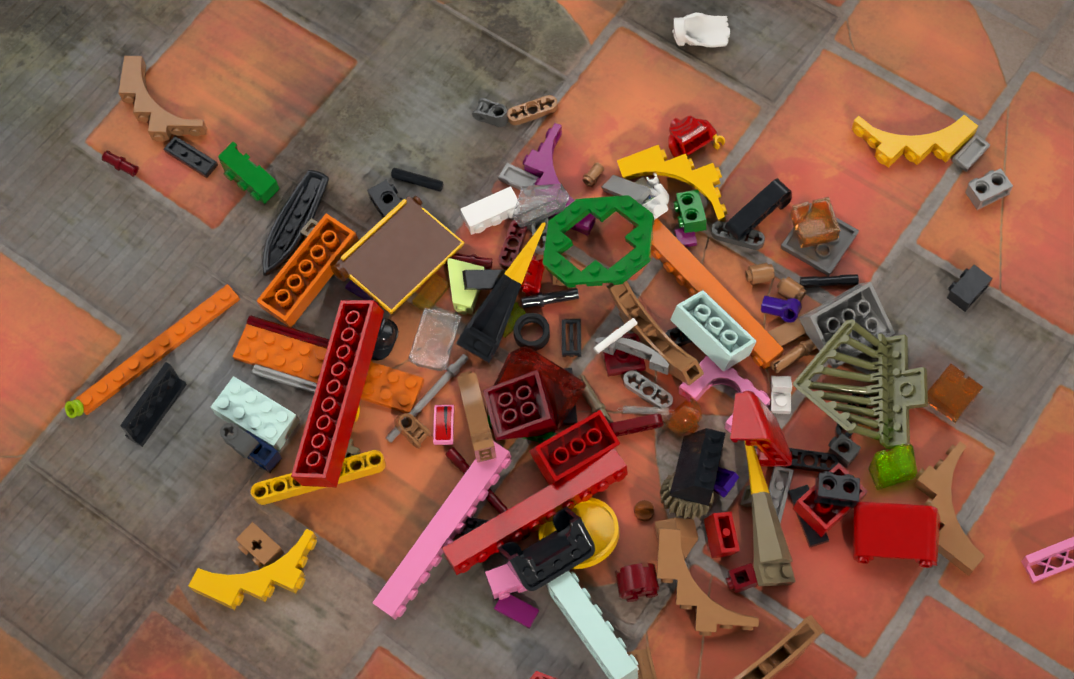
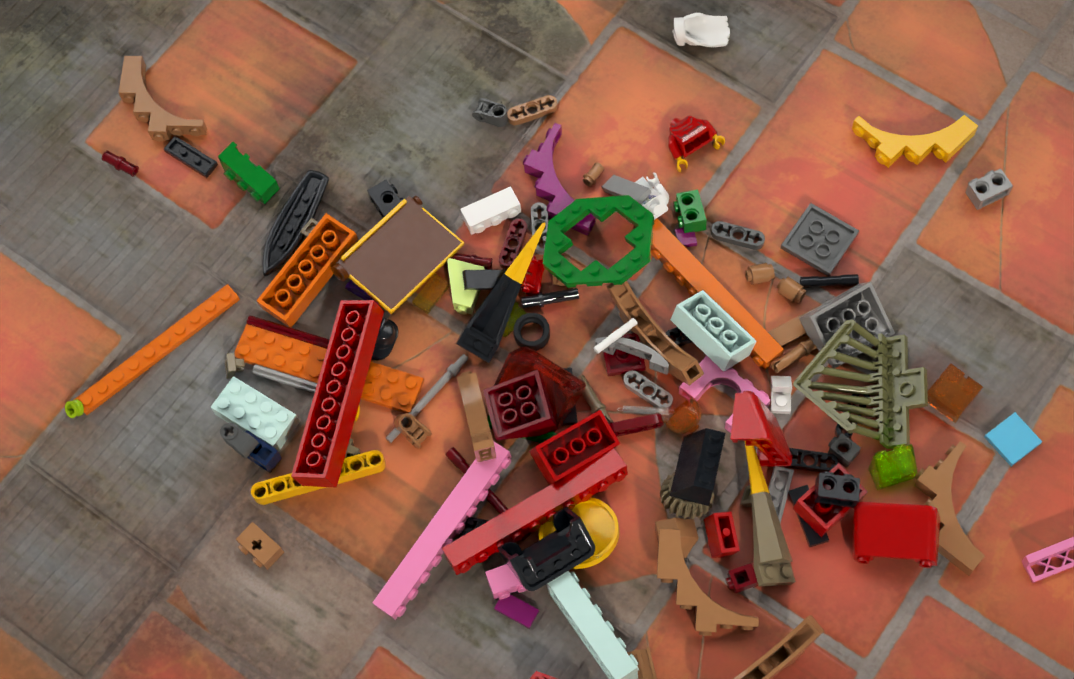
black fence [120,362,187,447] -> none
yellow arch [188,529,317,610] -> none
black axle [391,168,444,192] -> none
clear slope [409,308,461,371] -> none
slope [433,405,454,445] -> none
light grey tile [498,163,539,195] -> none
clear slope [512,184,569,227] -> none
black tile [562,319,581,357] -> none
dark red brick [615,563,659,602] -> none
yellow arch [617,145,728,222] -> none
dark orange tile [634,500,654,521] -> none
dark purple slope [713,467,739,497] -> none
black beam [725,178,792,241] -> none
dark purple piece [761,296,802,323] -> none
clear orange piece [790,197,840,248] -> none
black brick [947,265,993,312] -> none
light grey tile [952,134,990,172] -> none
none -> dark tan tile [225,353,245,379]
none -> medium azure tile [984,412,1042,467]

